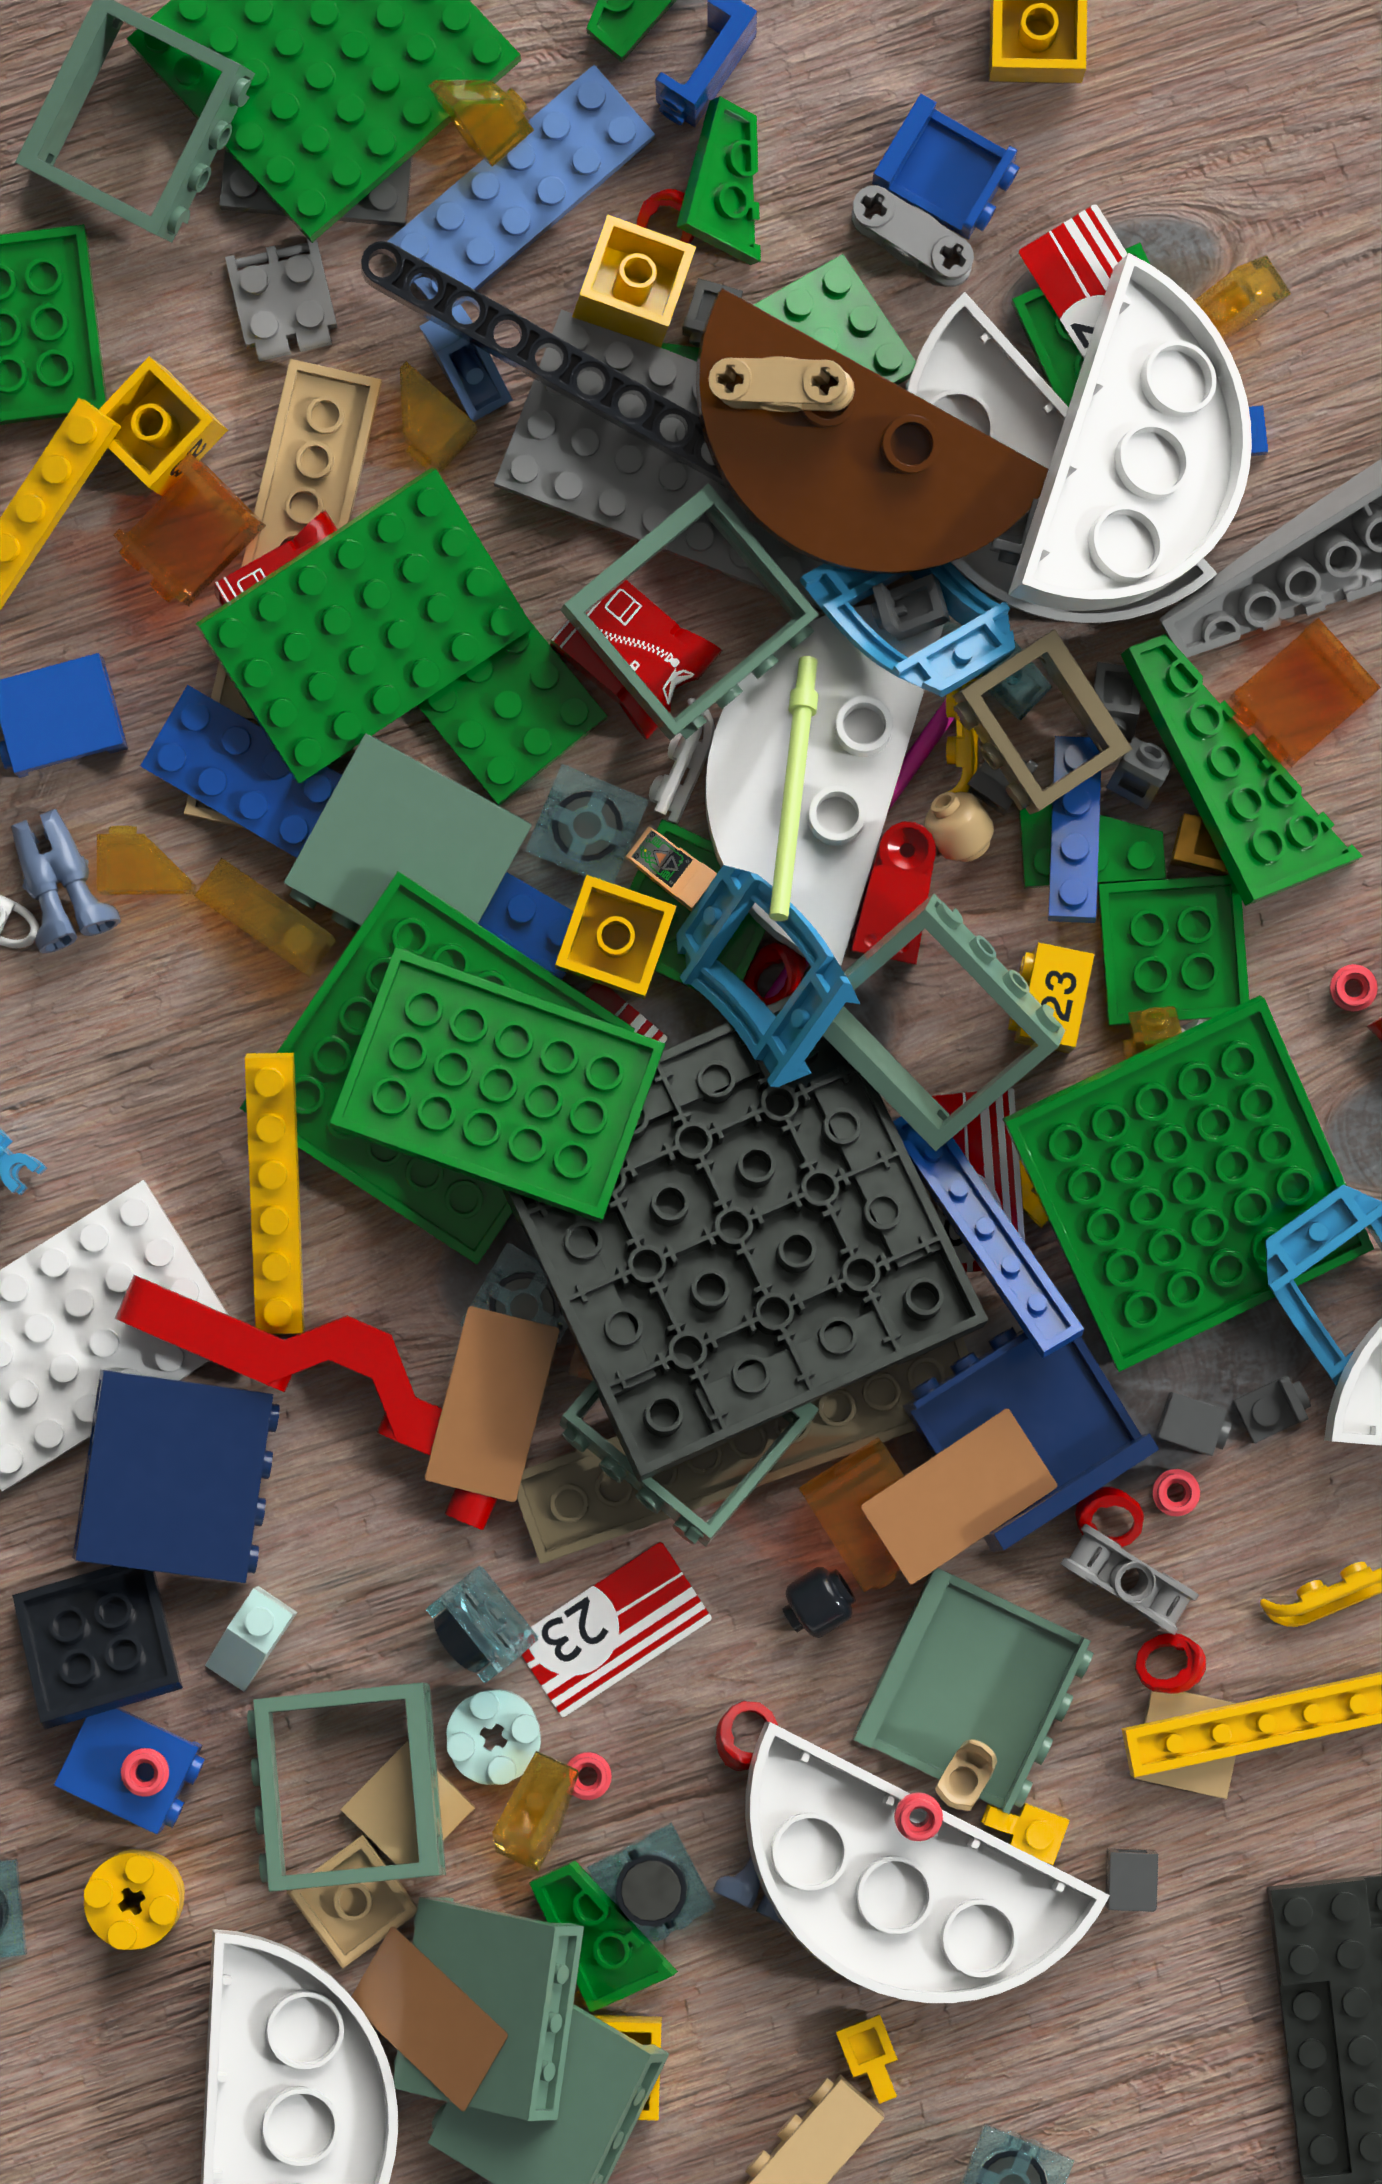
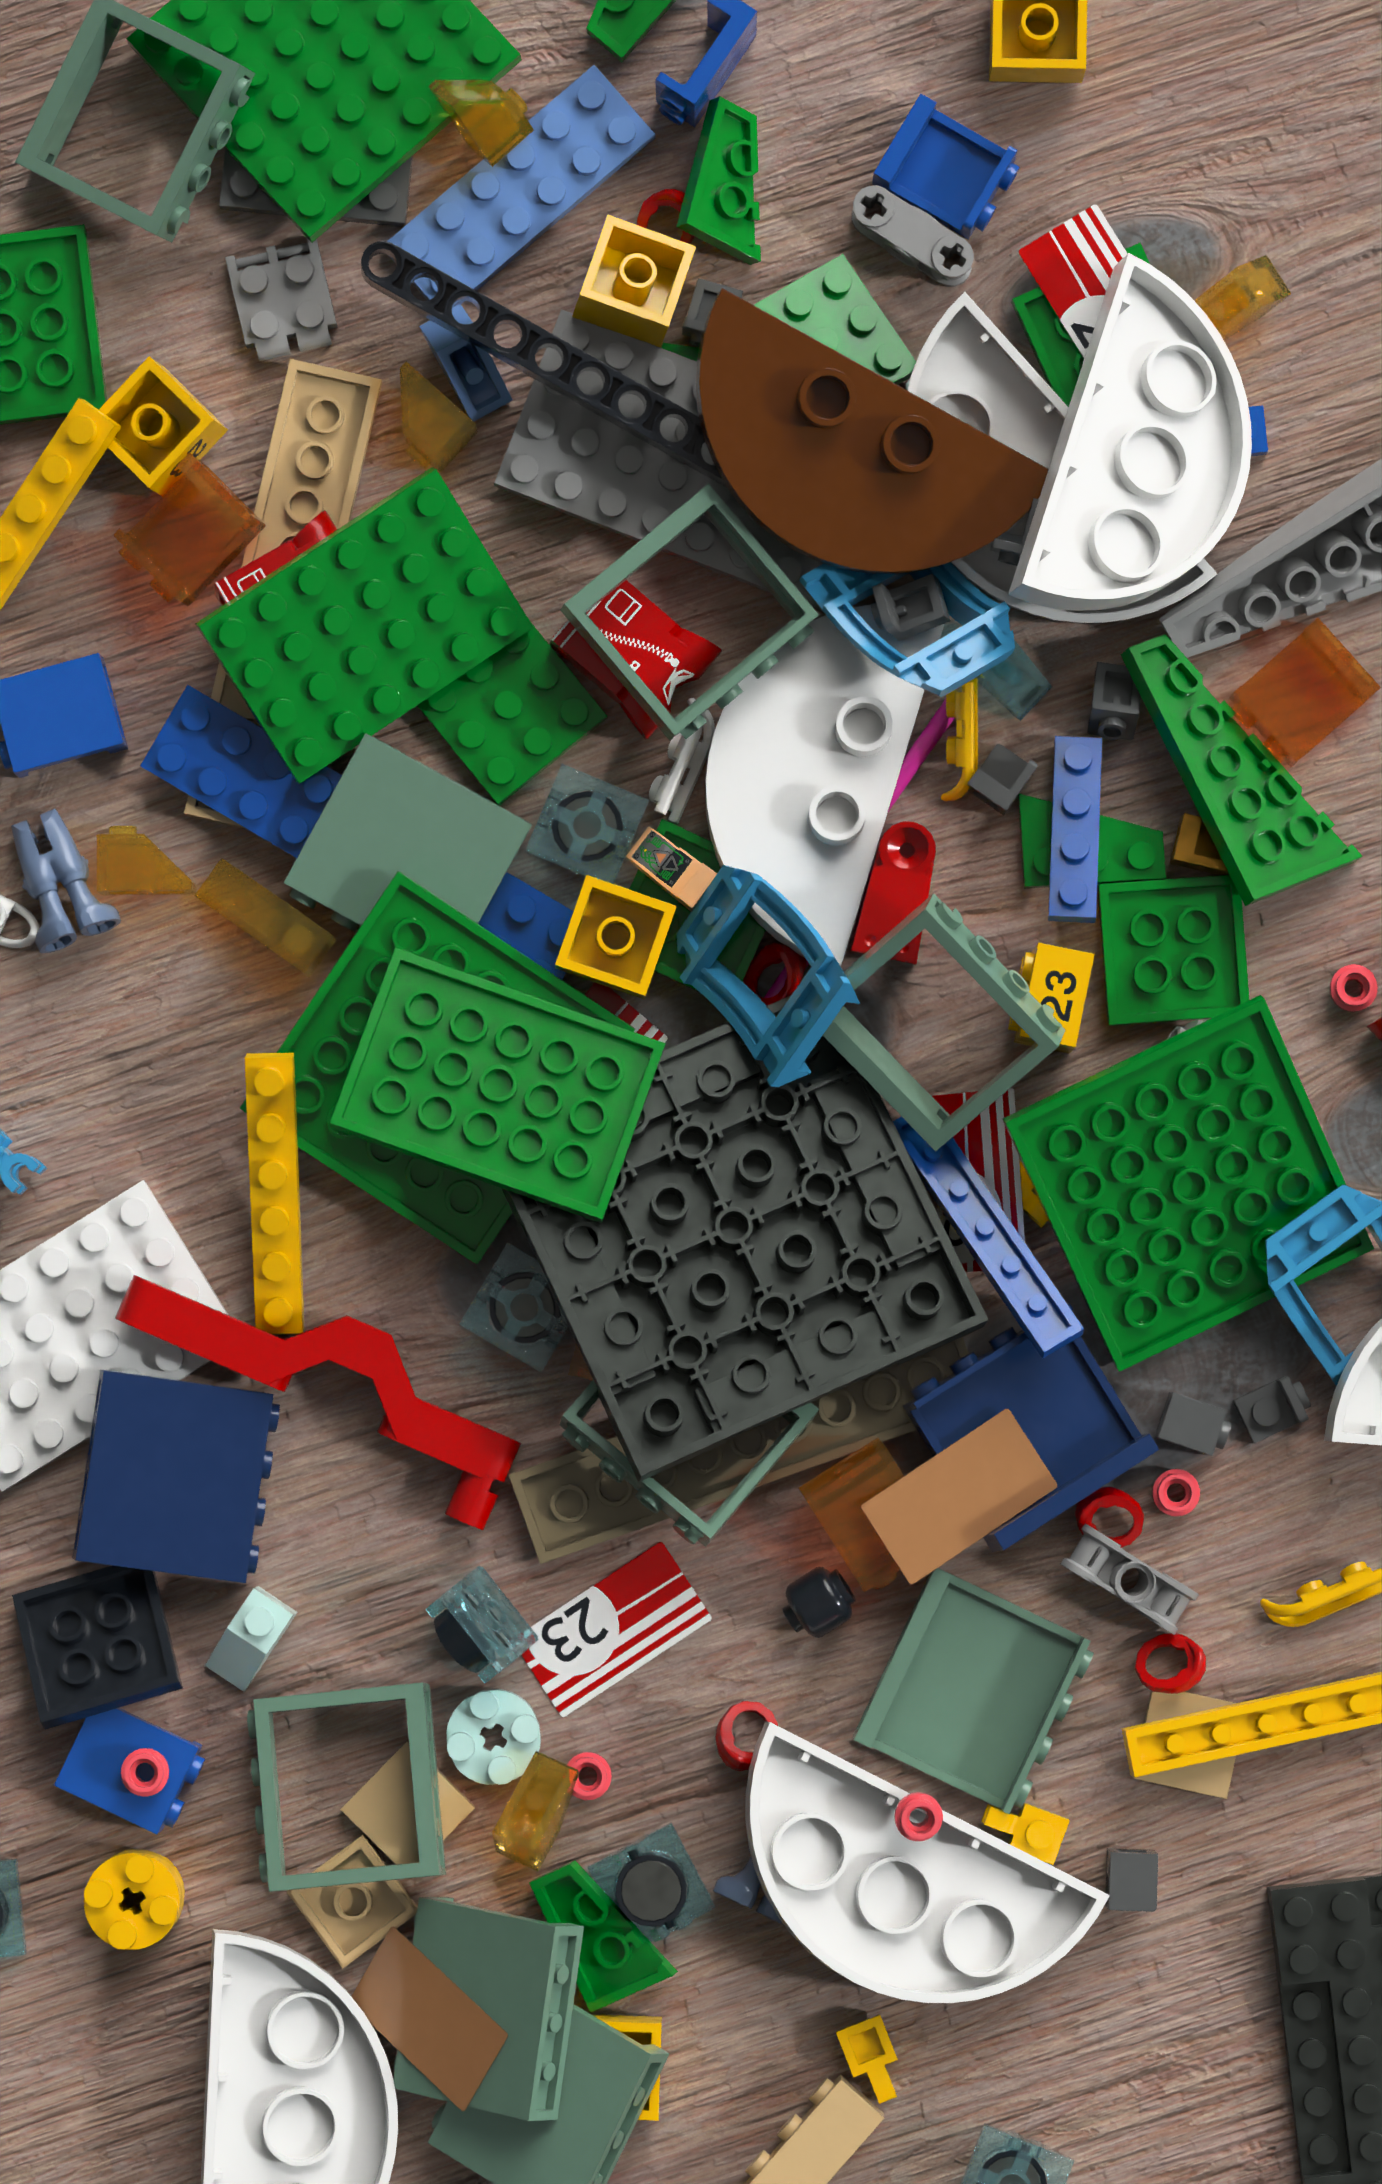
medium nougat sticker [425,1306,559,1502] -> none
tan piece [708,356,855,412] -> none
yellowish green bar [769,656,819,921] -> none
tan head [924,792,994,862] -> none
tan hair [935,1739,997,1811] -> none
dark tan window [953,629,1132,814] -> none
dark grey bracket [1106,737,1174,810] -> none
clear yellow bracket [1122,1006,1182,1060] -> none

